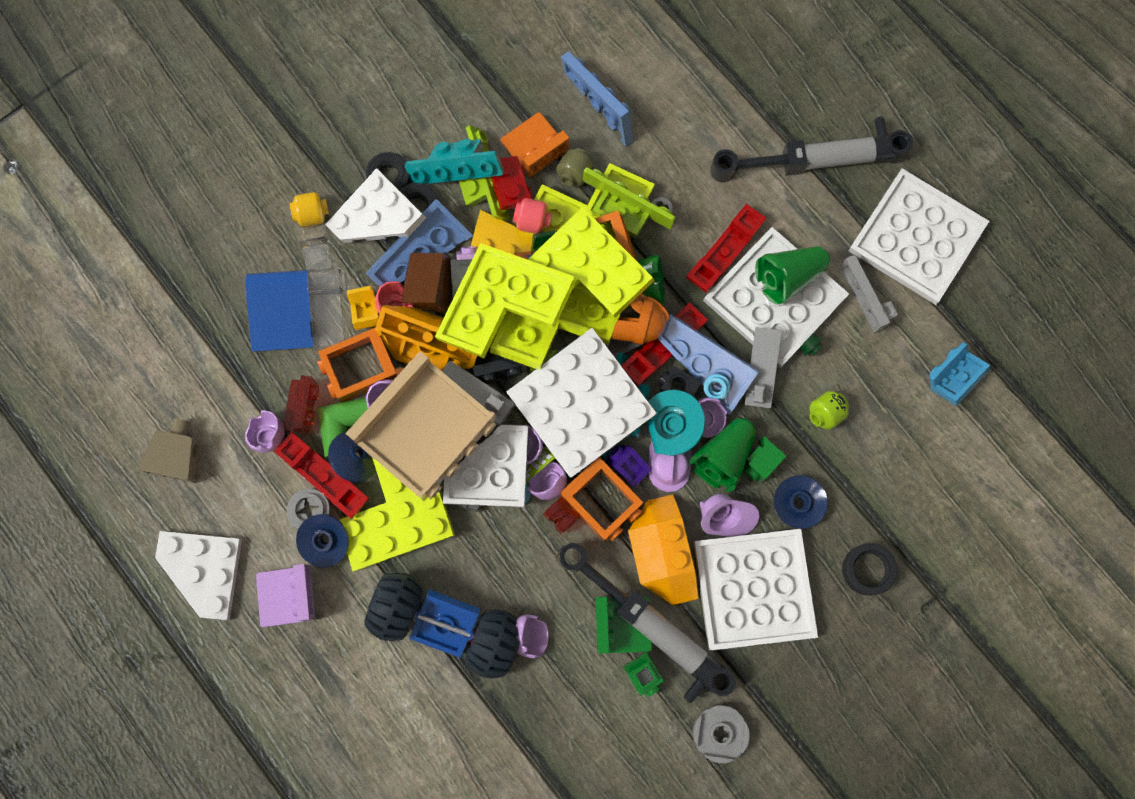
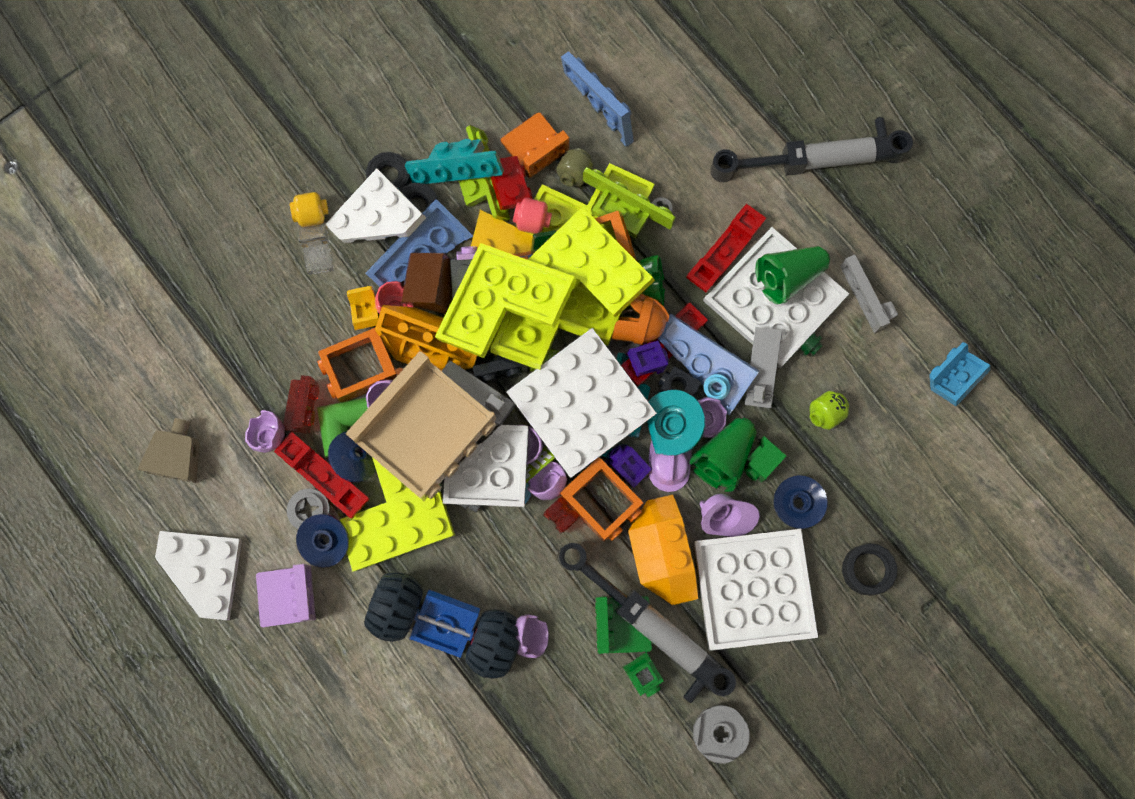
blue door [245,268,348,351] -> none
white plate [848,169,989,305] -> none
none -> dark purple bracket [627,341,668,377]

